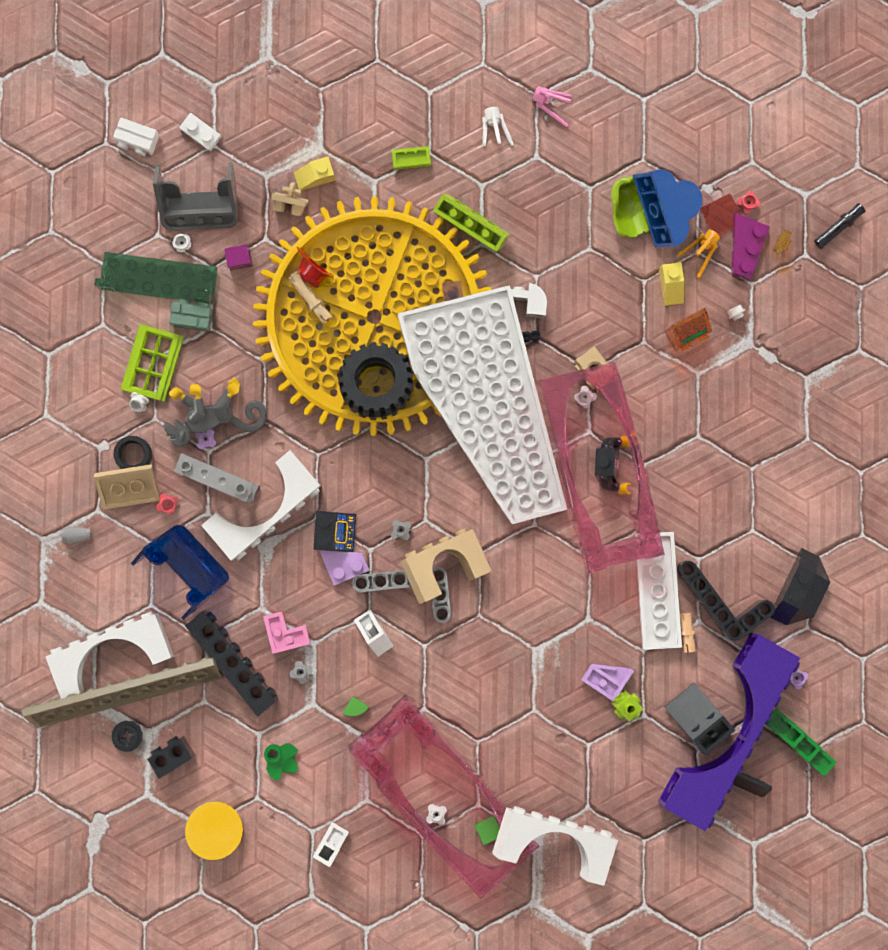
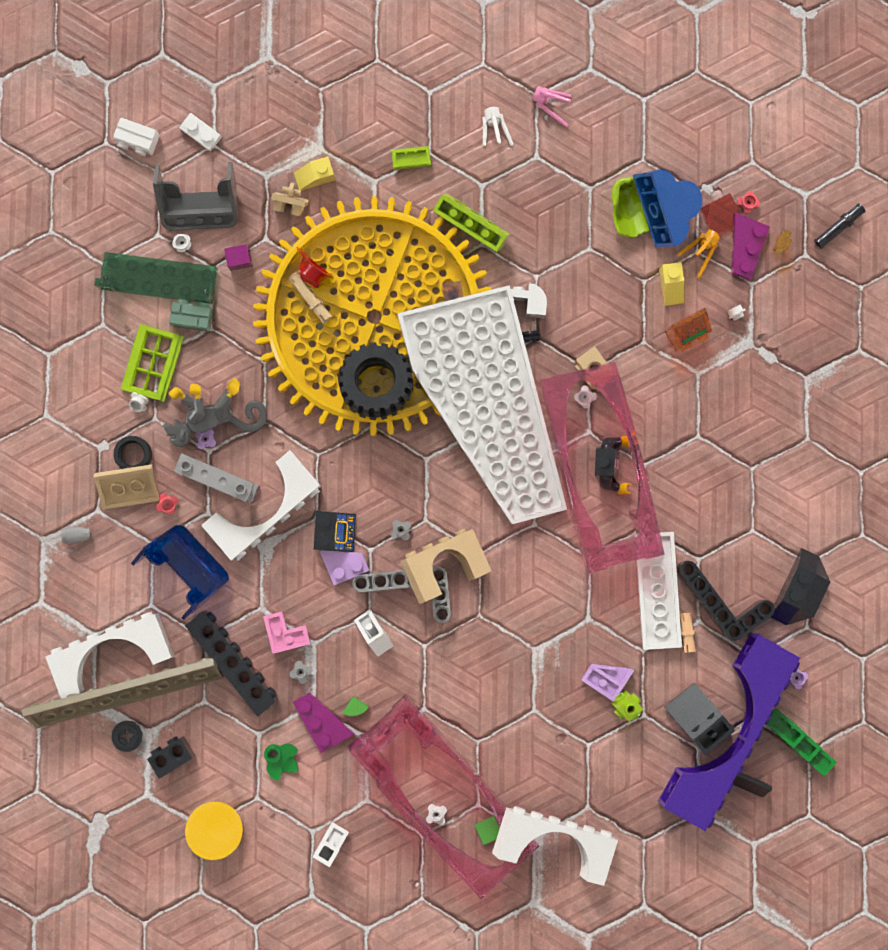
none -> magenta wing [293,692,355,753]

